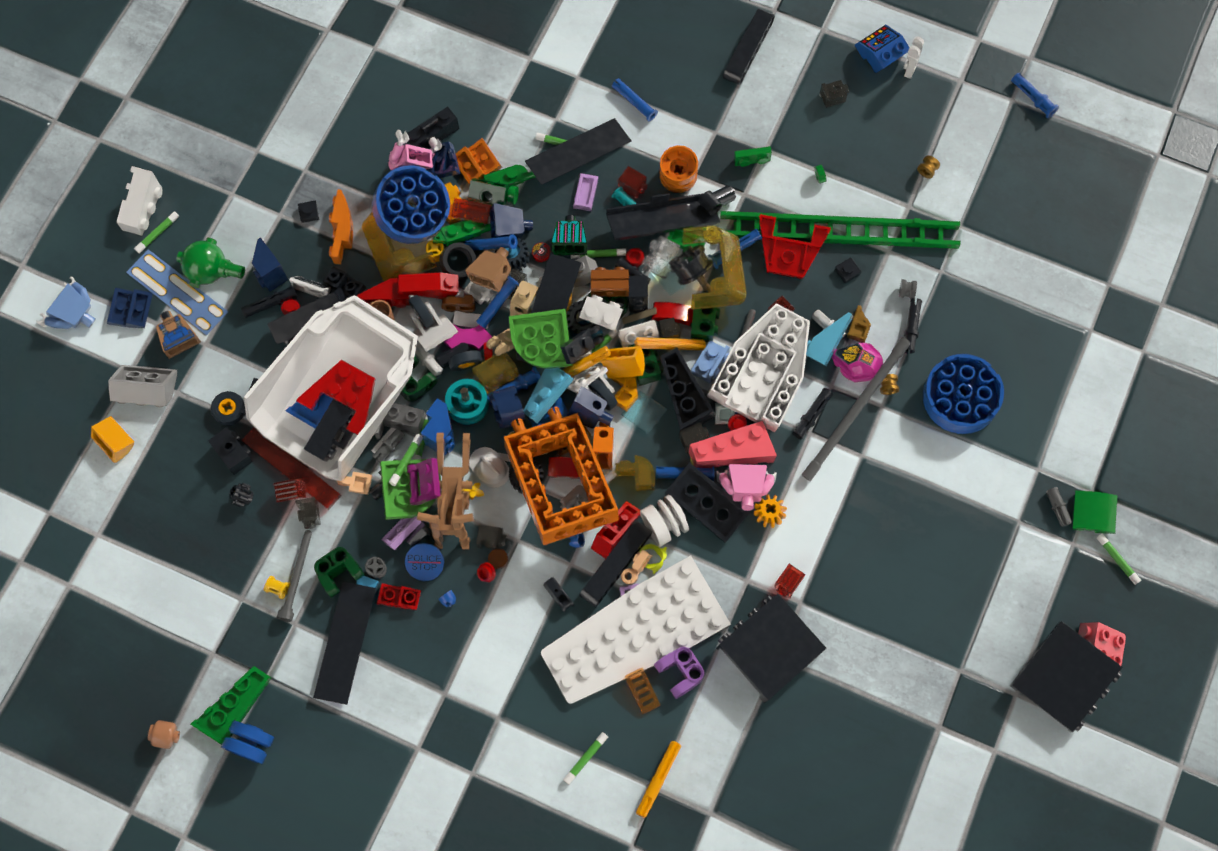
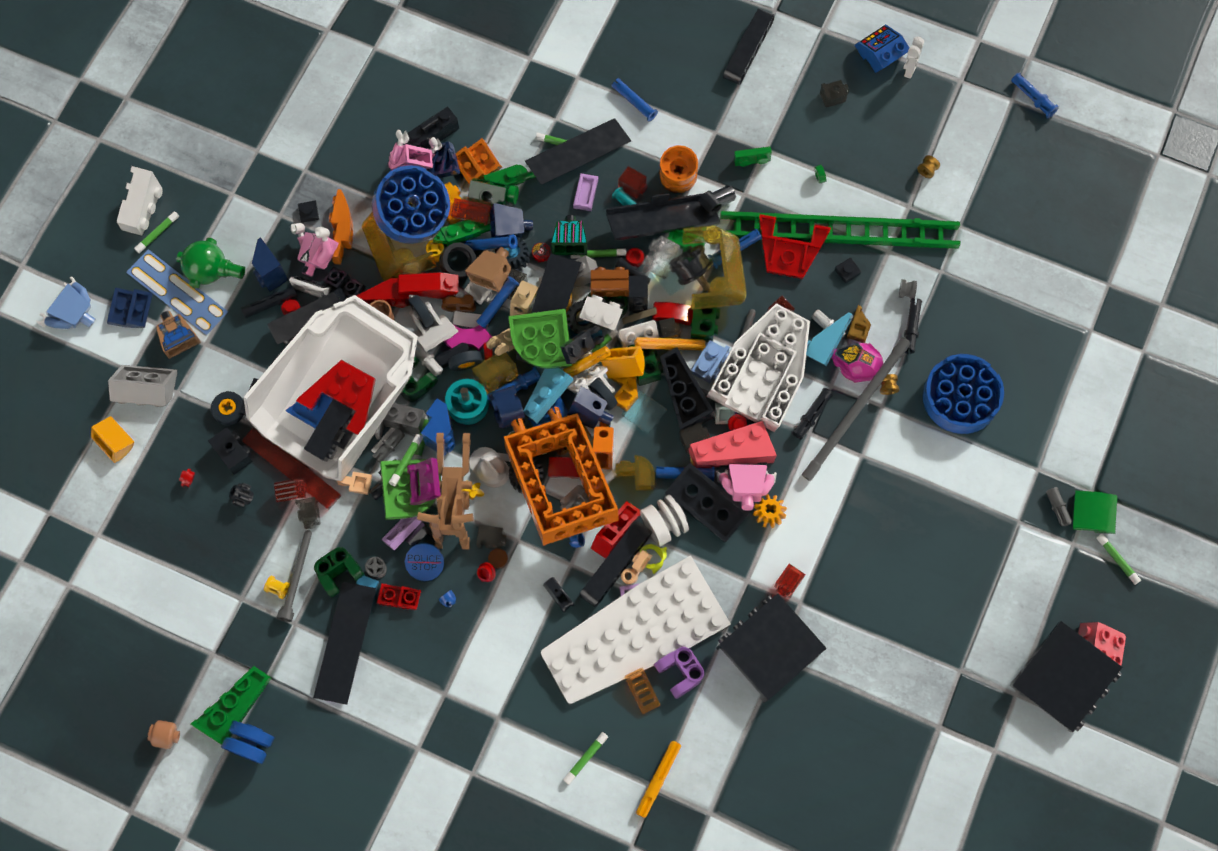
none -> red plate [179,468,195,487]
none -> bright pink torso [290,223,339,277]

